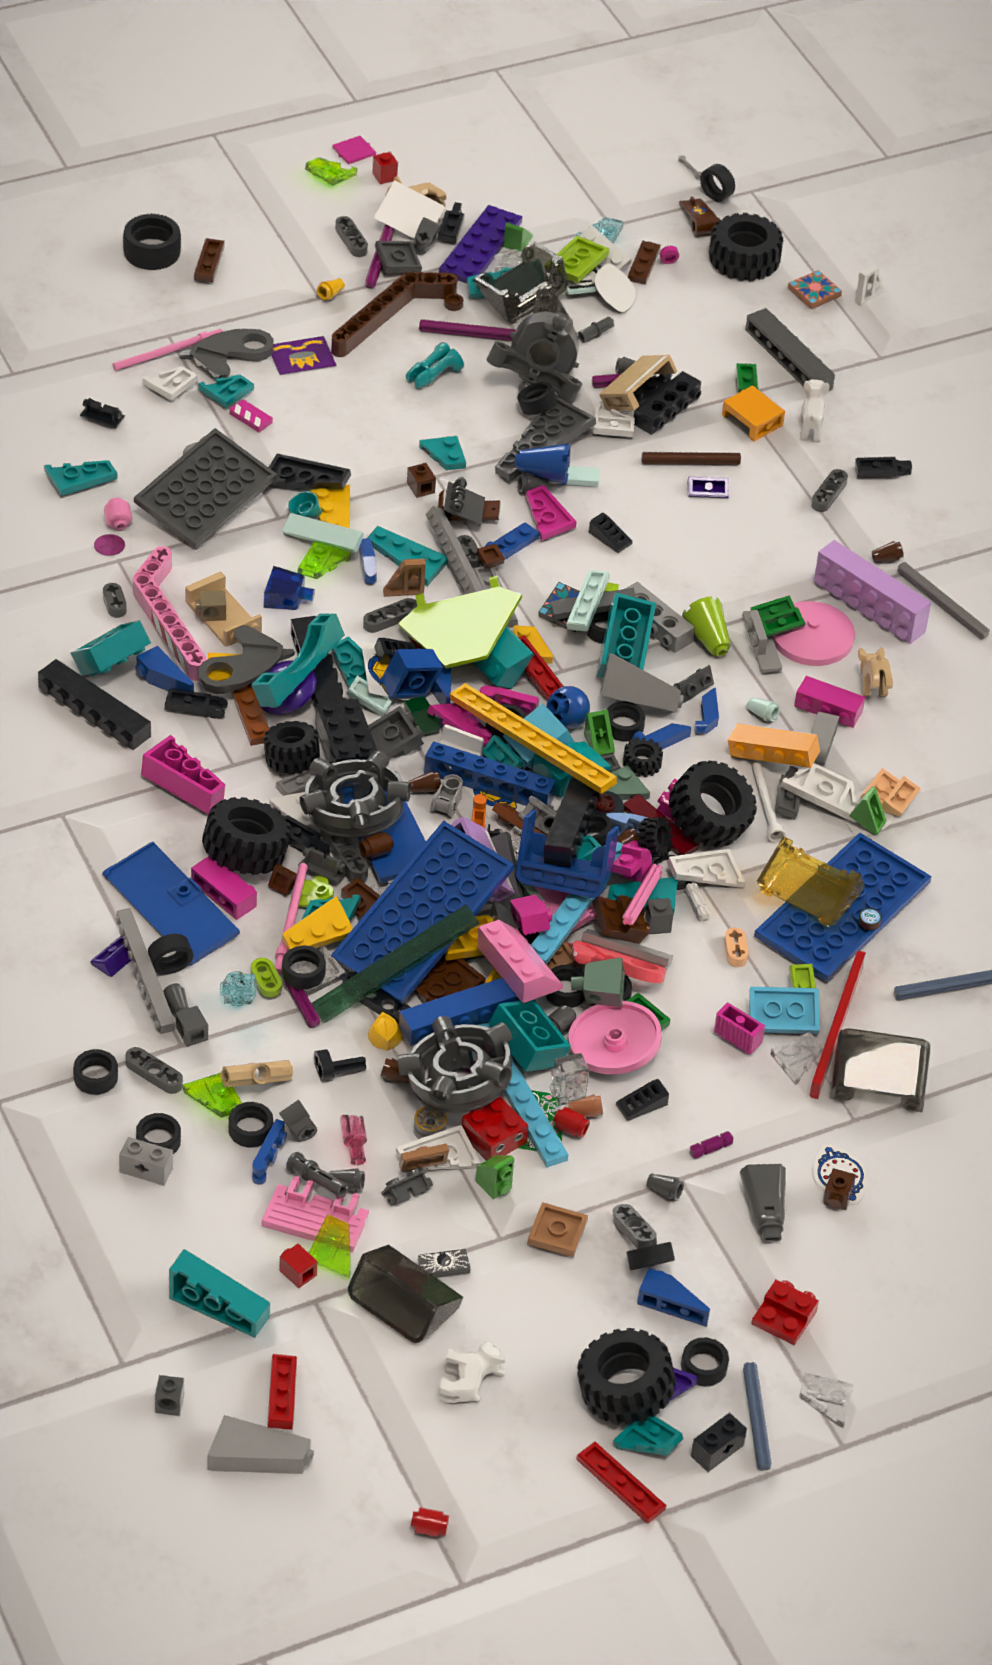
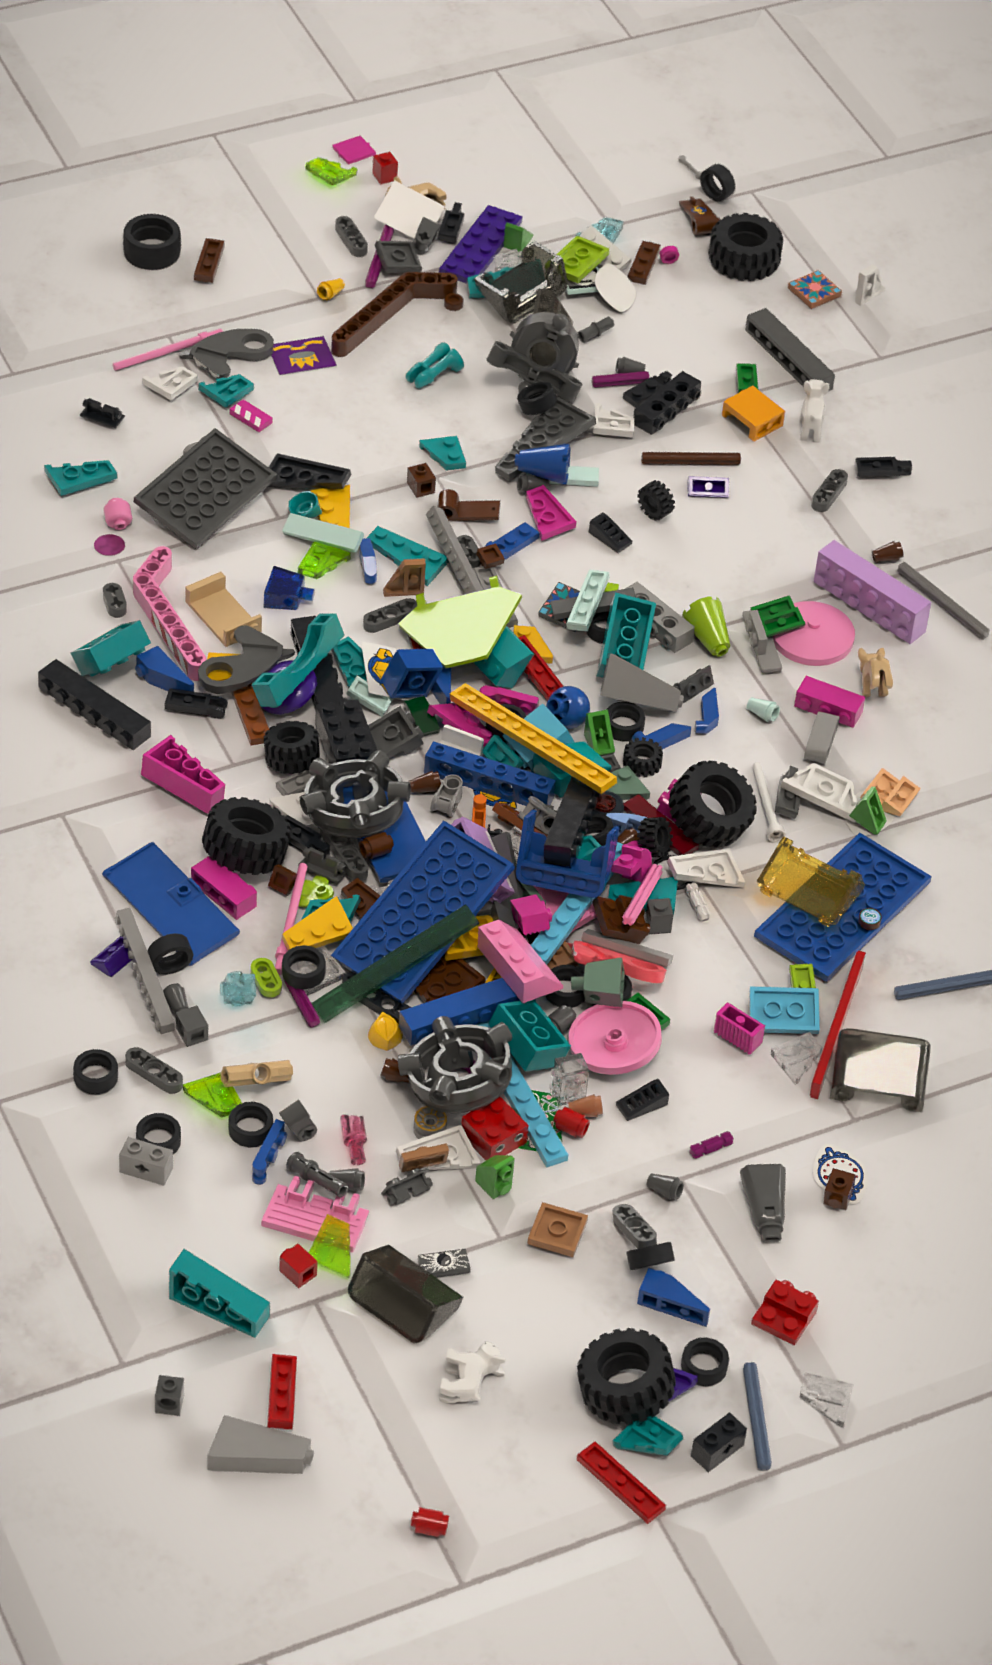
dark tan brick [196,590,226,621] -> none
black piece [313,1049,367,1081] -> none
black slope [374,638,417,663] -> none
magenta axle [419,319,516,341] -> none
dark grey hinge [443,477,485,526] -> none
tan panel [599,355,678,411] -> none
light nougat beam [724,927,748,967] -> none
light orange brick [728,724,820,768] -> none
none -> black tyre [637,480,675,521]

